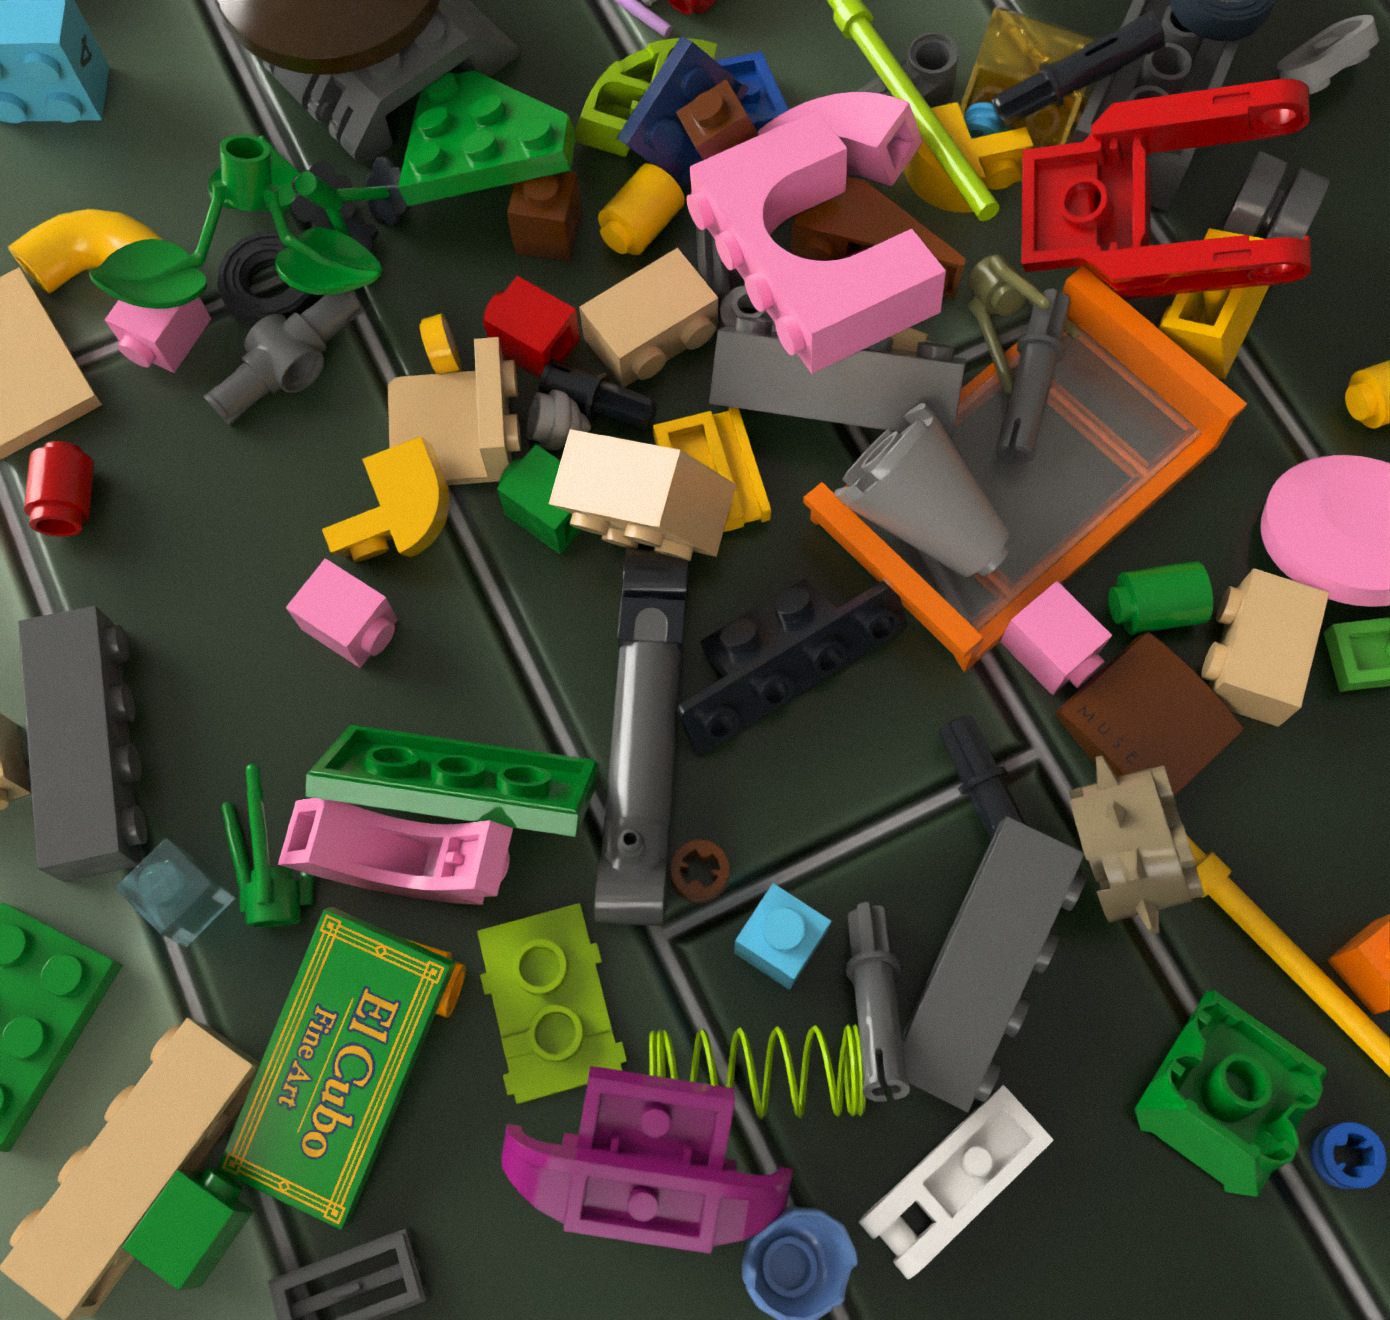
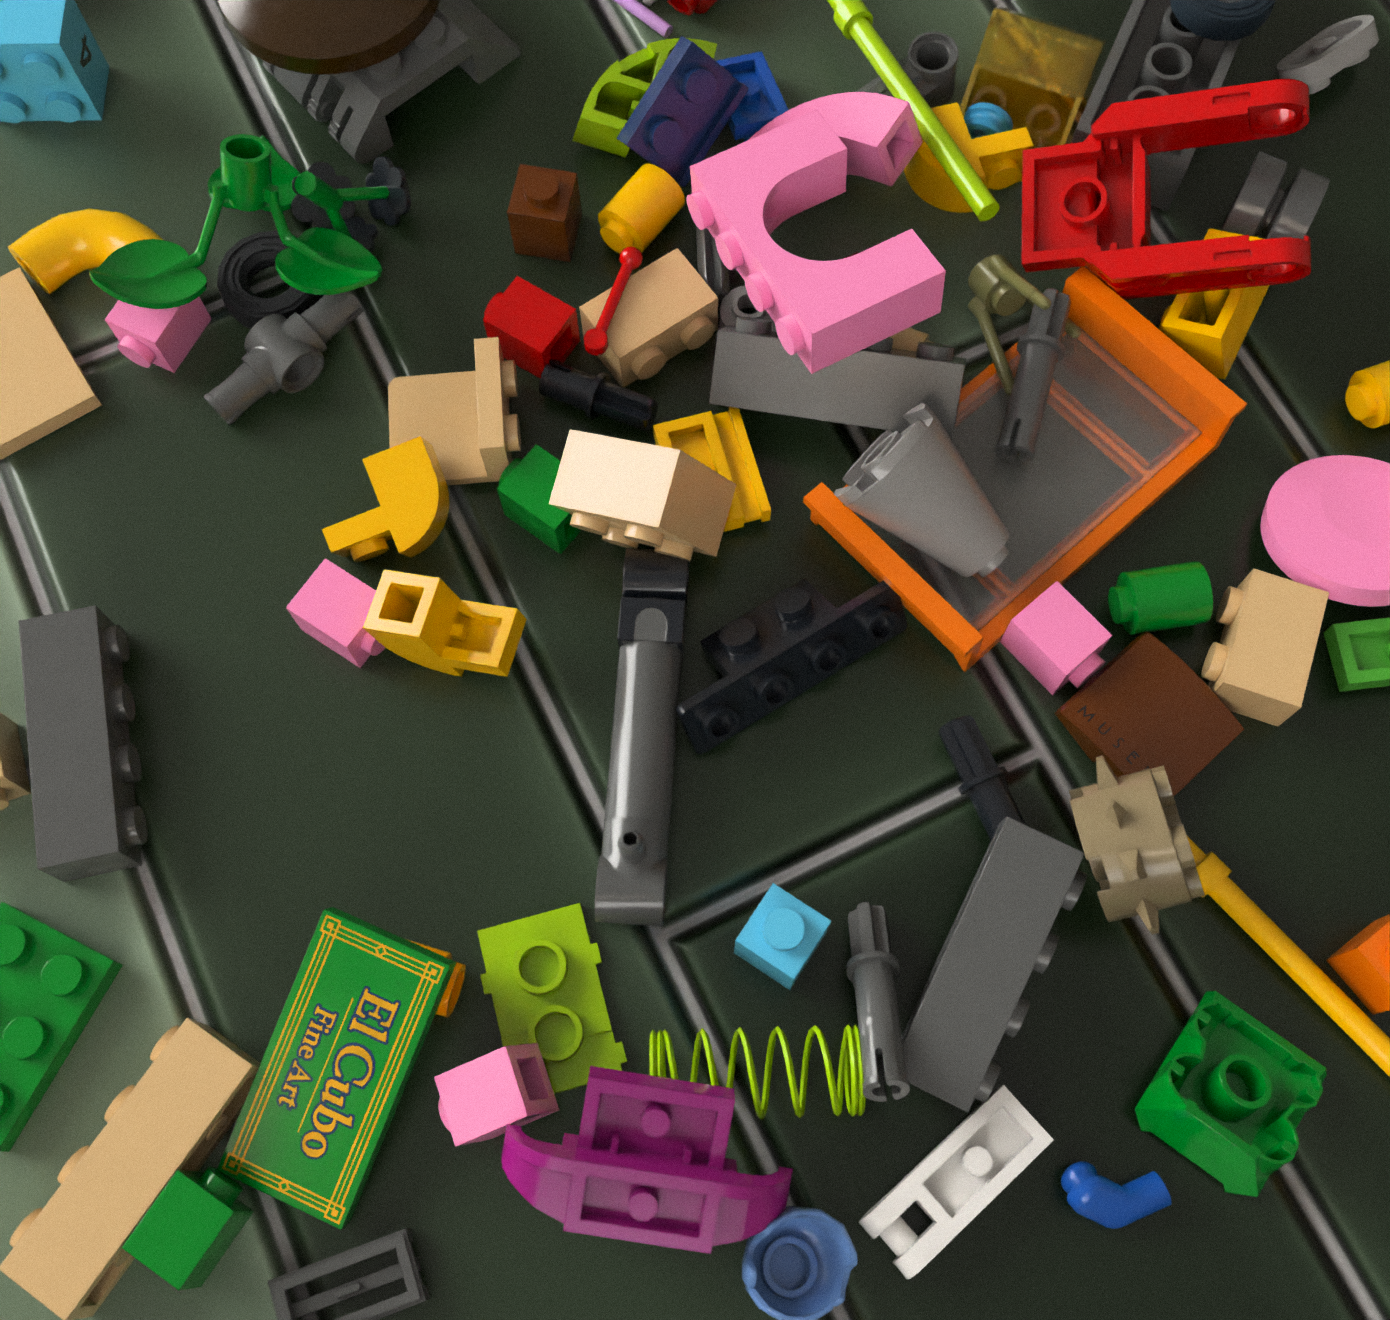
red brick [24,441,95,537] -> none
clear light blue brick [115,838,235,947] -> none
green plant [221,763,315,928] -> none
bright pink arch [278,798,513,905] -> none
green tile [305,725,600,837] -> none
green plate [398,70,576,206] -> none
yellow tile [420,313,462,375] -> none
light grey plate [527,389,591,451] -> none
reddish brown bush [670,839,730,904] -> none
reddish brown brick [676,79,759,160] -> none
dark orange slope [790,176,966,299] -> none
black axle [992,11,1166,126] -> none
blue bush [1309,1122,1387,1189] -> none
none -> yellow brick [363,570,527,677]
none -> bright pink brick [434,1043,559,1147]
none -> red hinge [583,246,643,356]
none -> blue arm [1061,1161,1172,1229]

